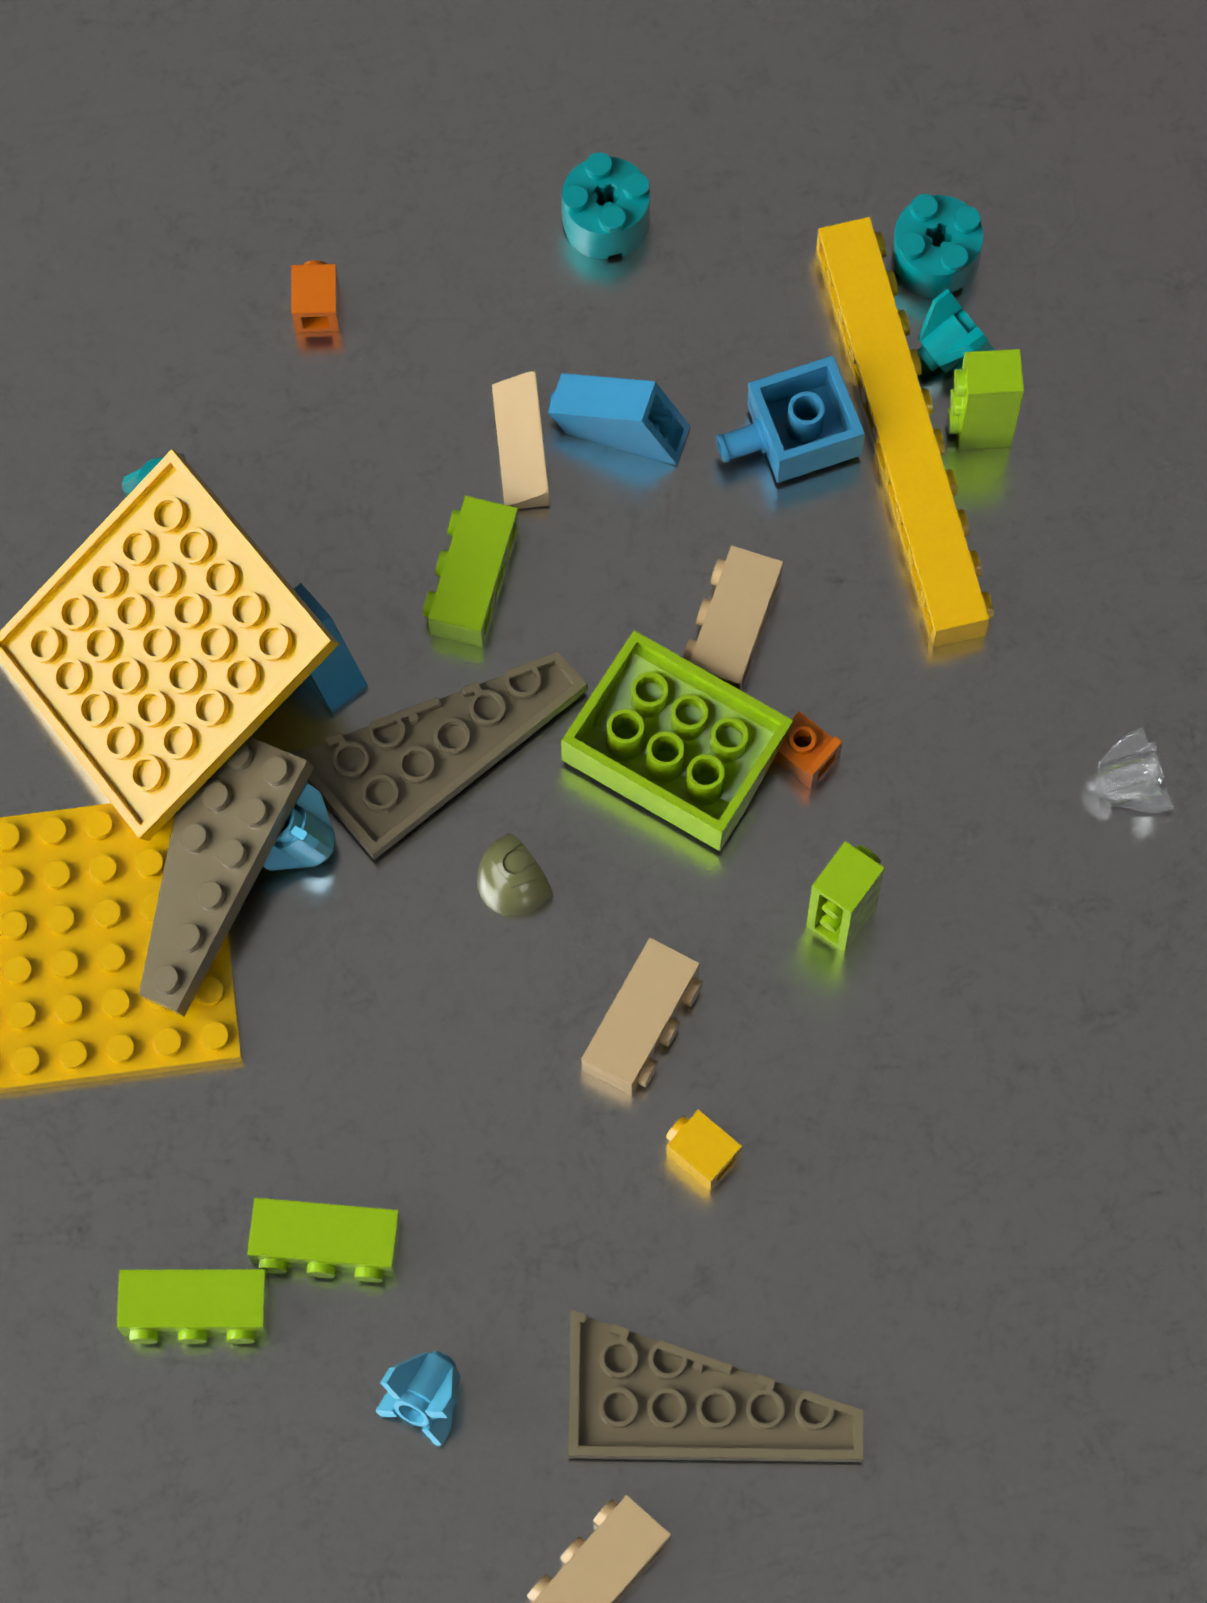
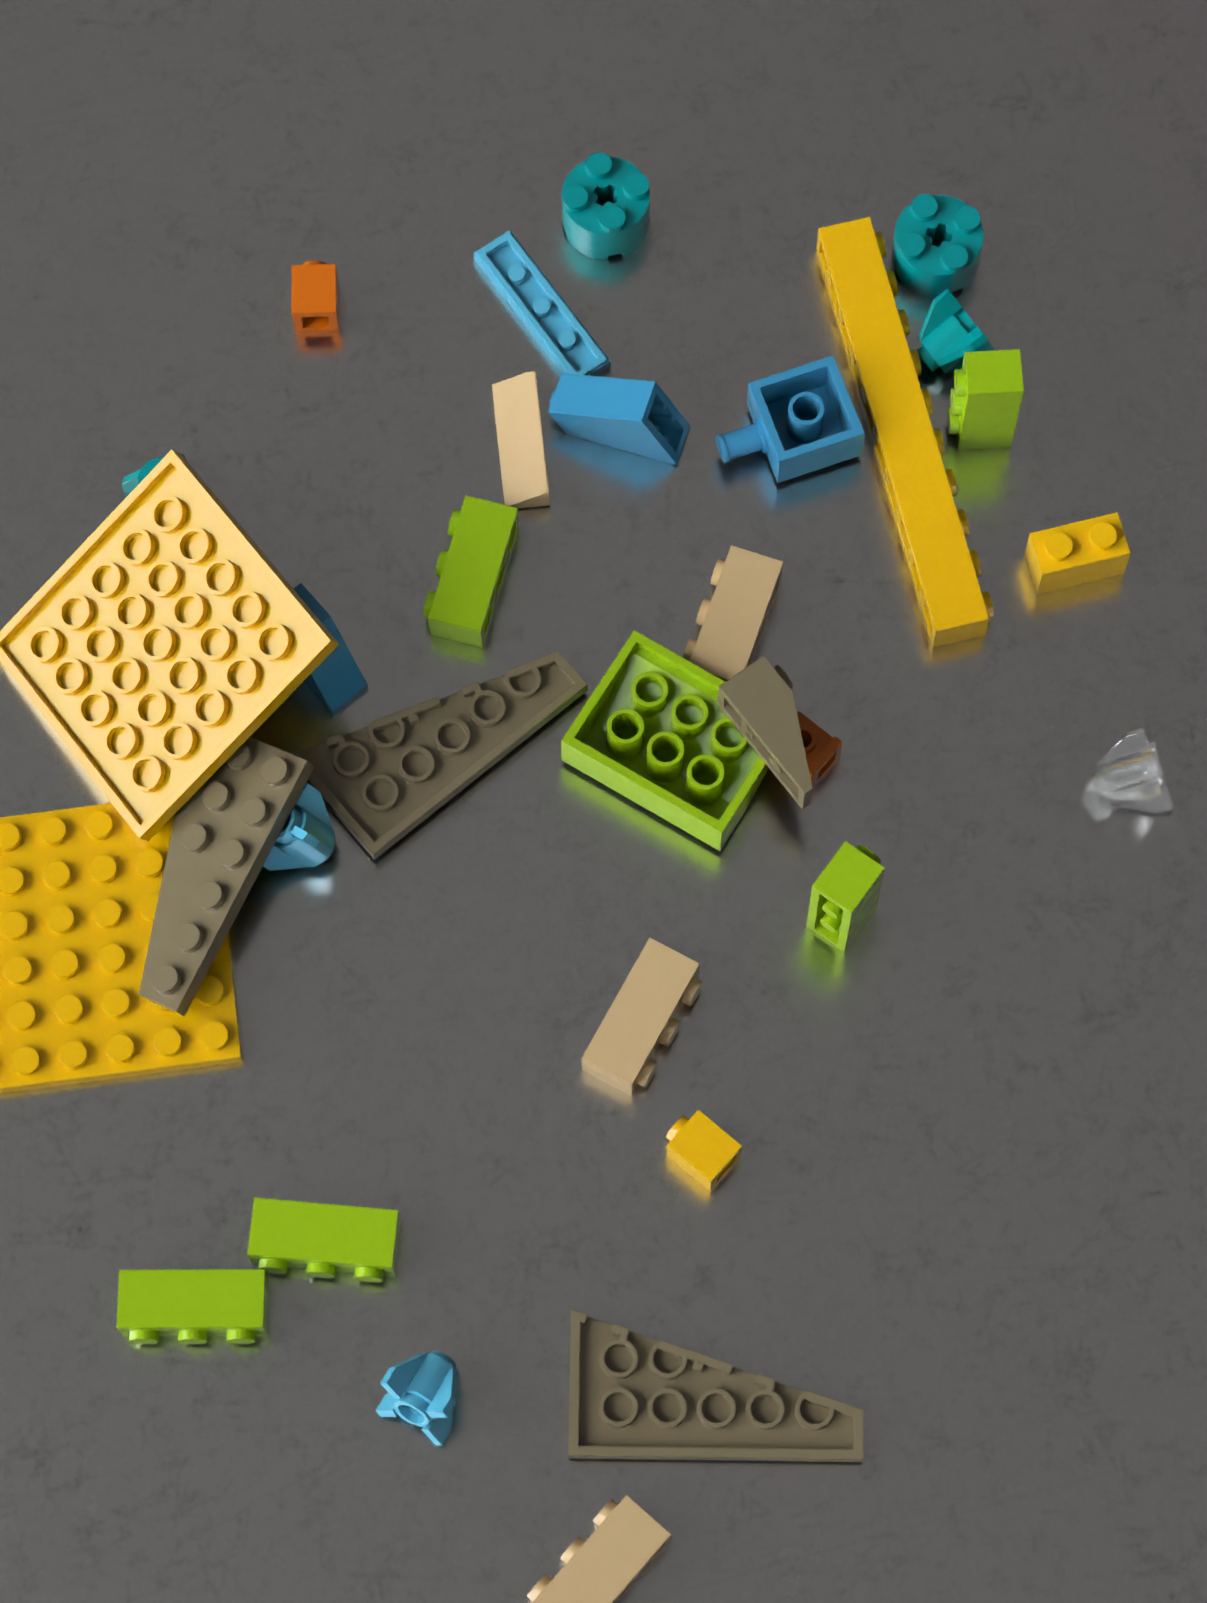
olive helmet [476,833,554,917] -> none
none -> medium azure tile [474,230,611,376]
none -> dark tan slope [717,656,813,810]
none -> yellow brick [1024,512,1131,595]

